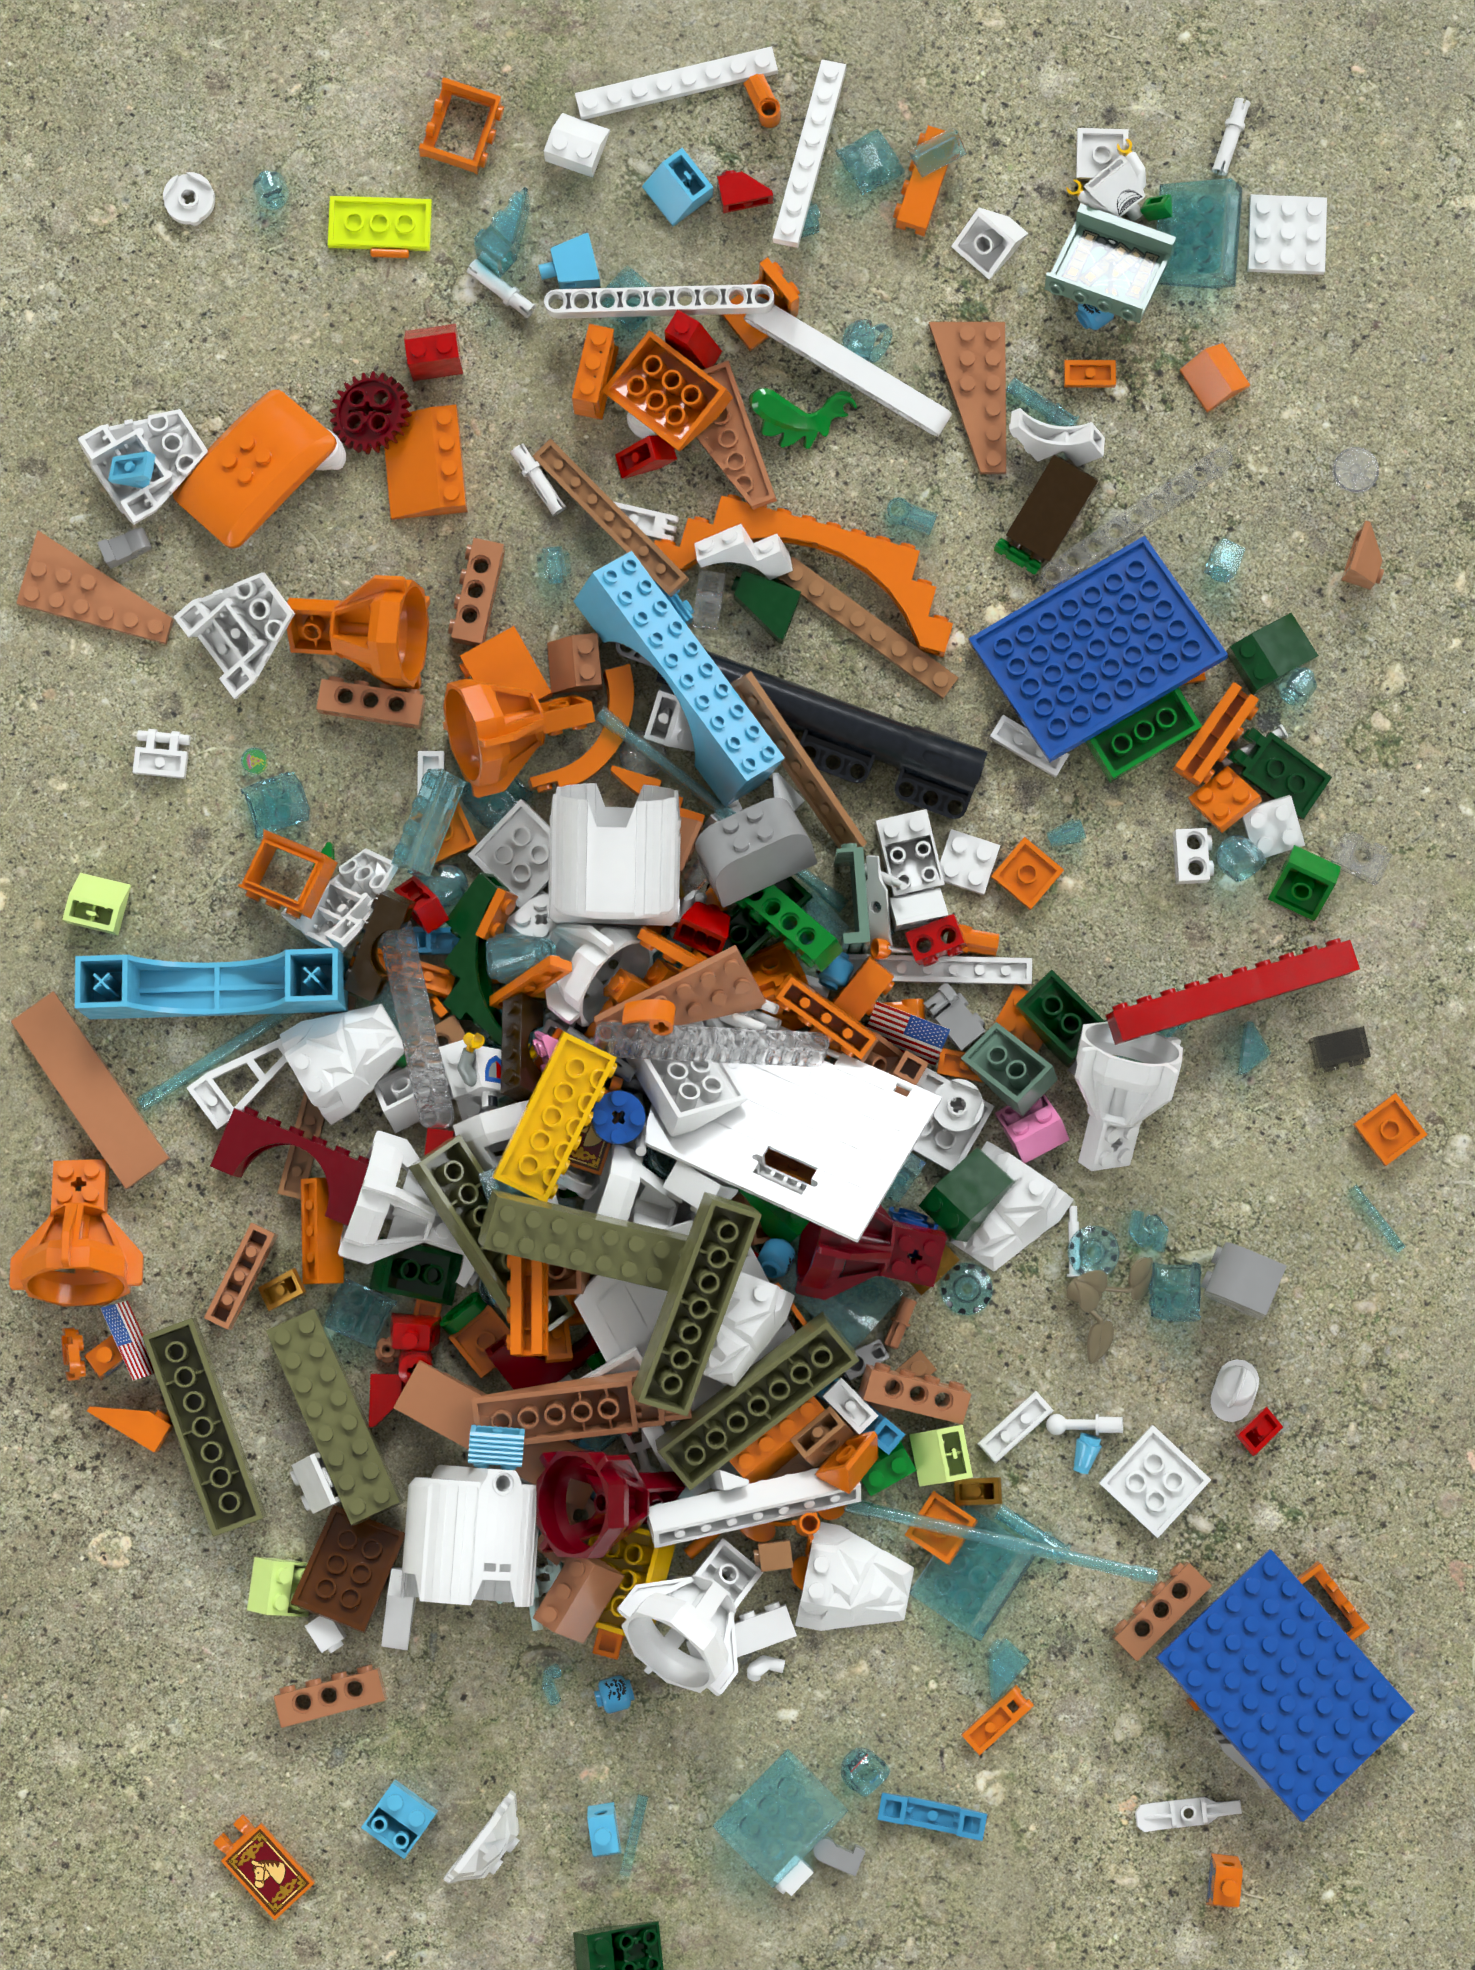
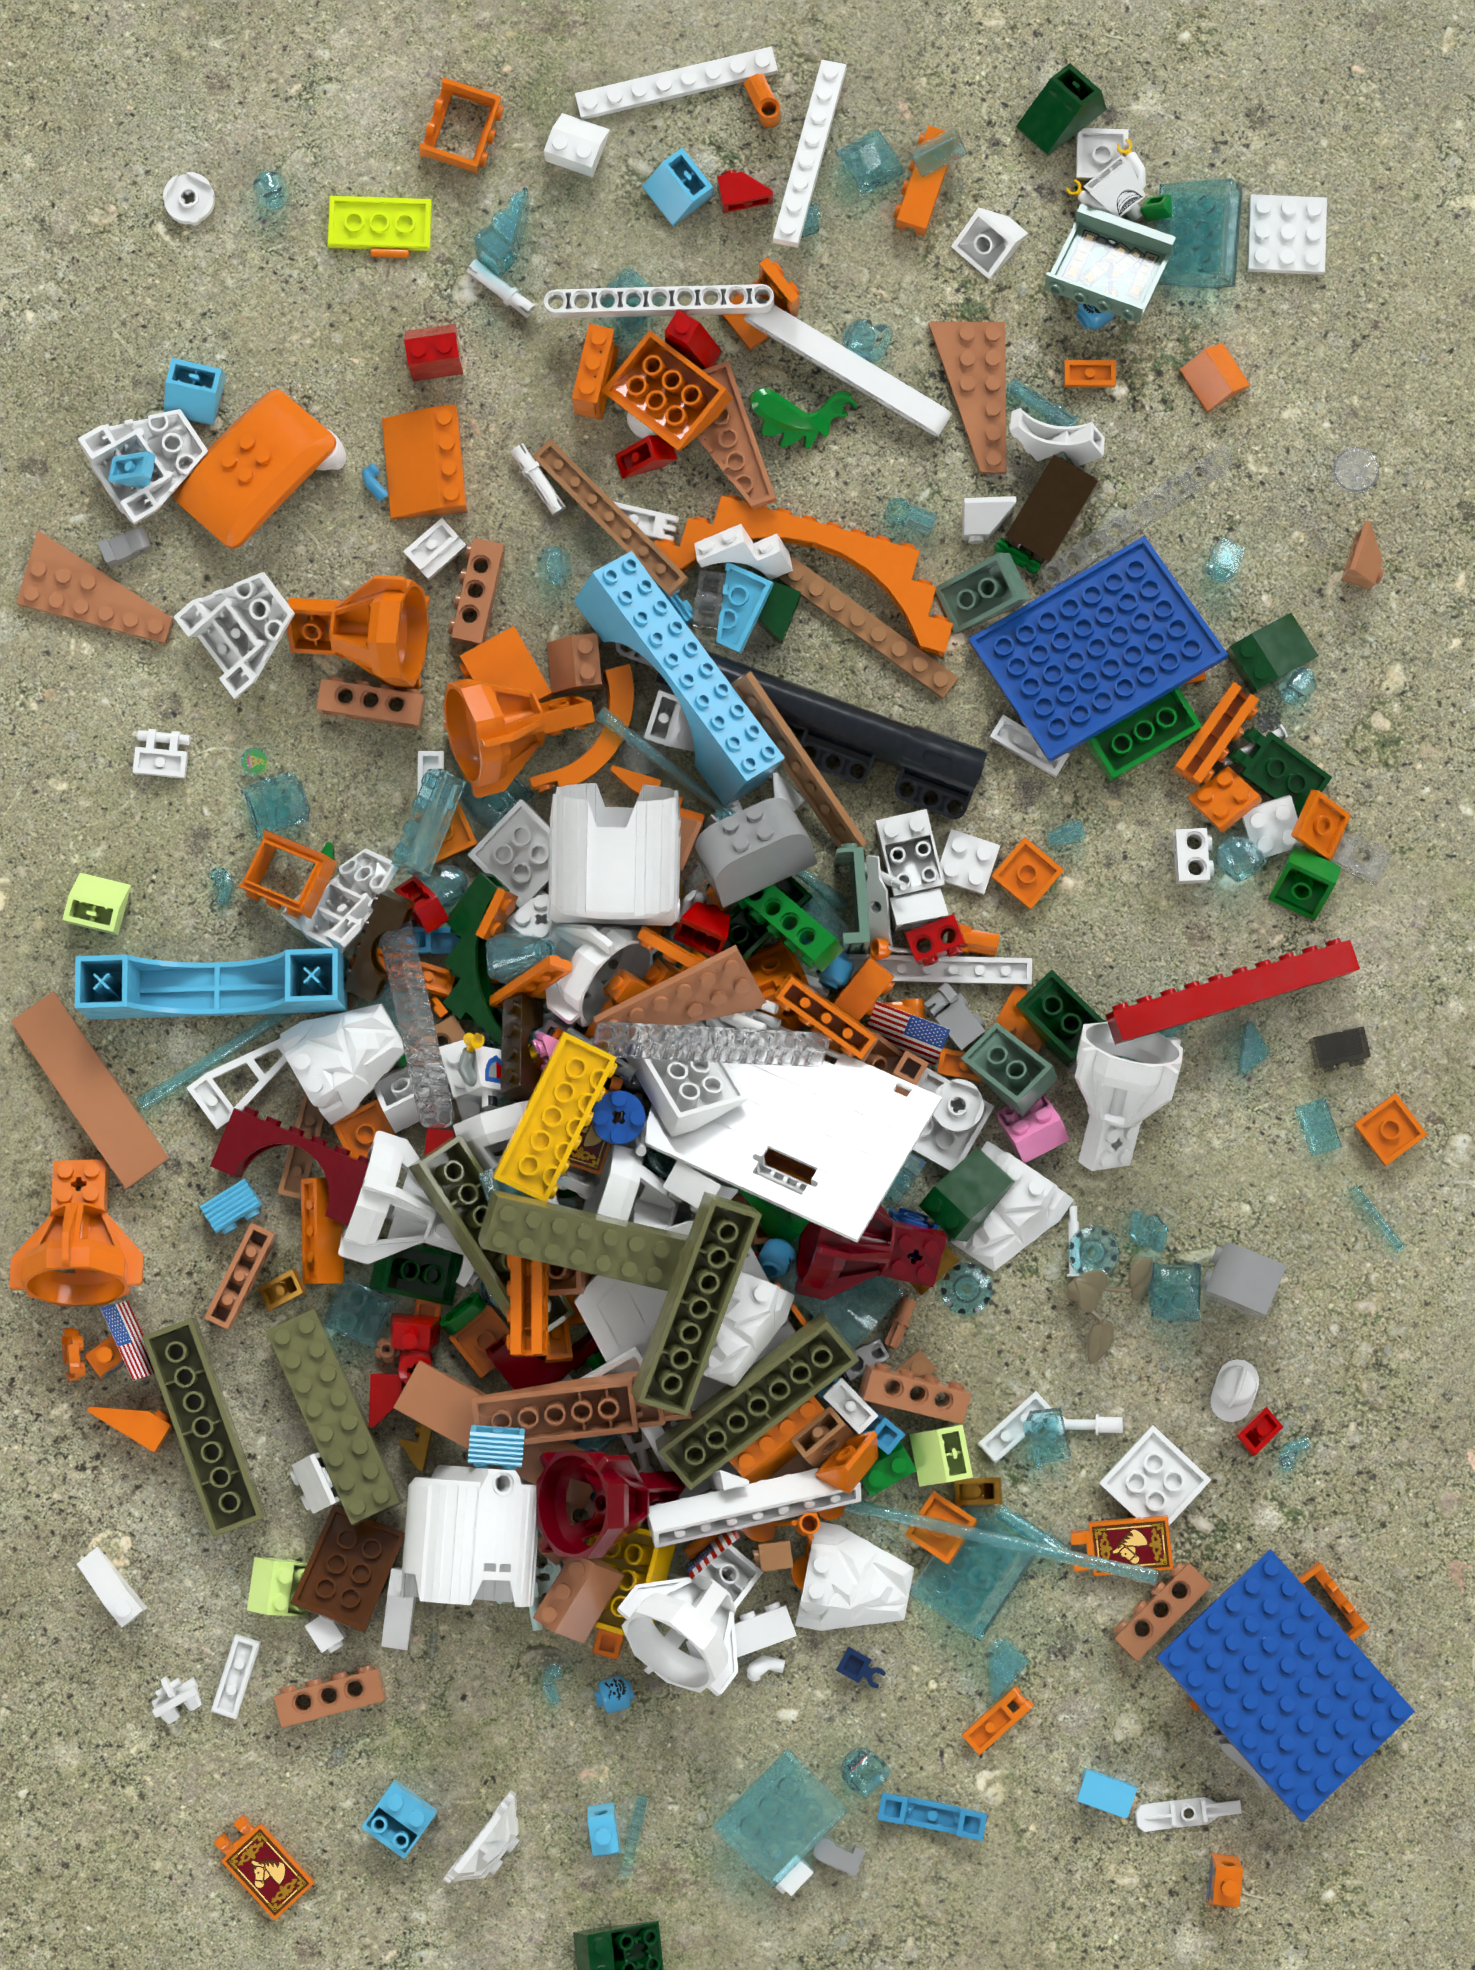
dark red gear [330,371,412,455] -> none
medium azure torso [538,233,601,289] -> none
orange panel [622,999,676,1036] -> none
medium azure cone [1073,1433,1102,1474] -> none
white pin [1212,98,1251,176] -> none
none -> white slope [77,1547,147,1627]
none -> white hips [152,1676,201,1724]
none -> medium azure slope [164,358,226,426]
none -> medium azure brick [200,1178,263,1235]
none -> clear light blue arm [210,867,234,906]
none -> white tile [211,1634,262,1719]
none -> orange plate [333,1099,396,1159]
none -> dark azure arm [362,464,389,502]
none -> pearl gold slope [397,1422,433,1471]
none -> white plate [403,518,467,581]
none -> sticker [684,1530,740,1579]
none -> medium azure wing [716,562,774,654]
none -> dark blue plate [835,1646,886,1688]
none -> sand green slope [936,553,1031,634]
none -> white slope [961,496,1016,544]
none -> dark green slope [1016,63,1107,156]
none -> clear light blue bracket [1023,1407,1071,1469]
none -> tile [1070,1515,1173,1576]
none -> medium azure panel [1077,1767,1138,1818]
none -> clear light blue arm [1278,1436,1311,1471]
none -> orange plate [1291,790,1351,861]
none -> clear light blue slope [1295,1098,1342,1156]

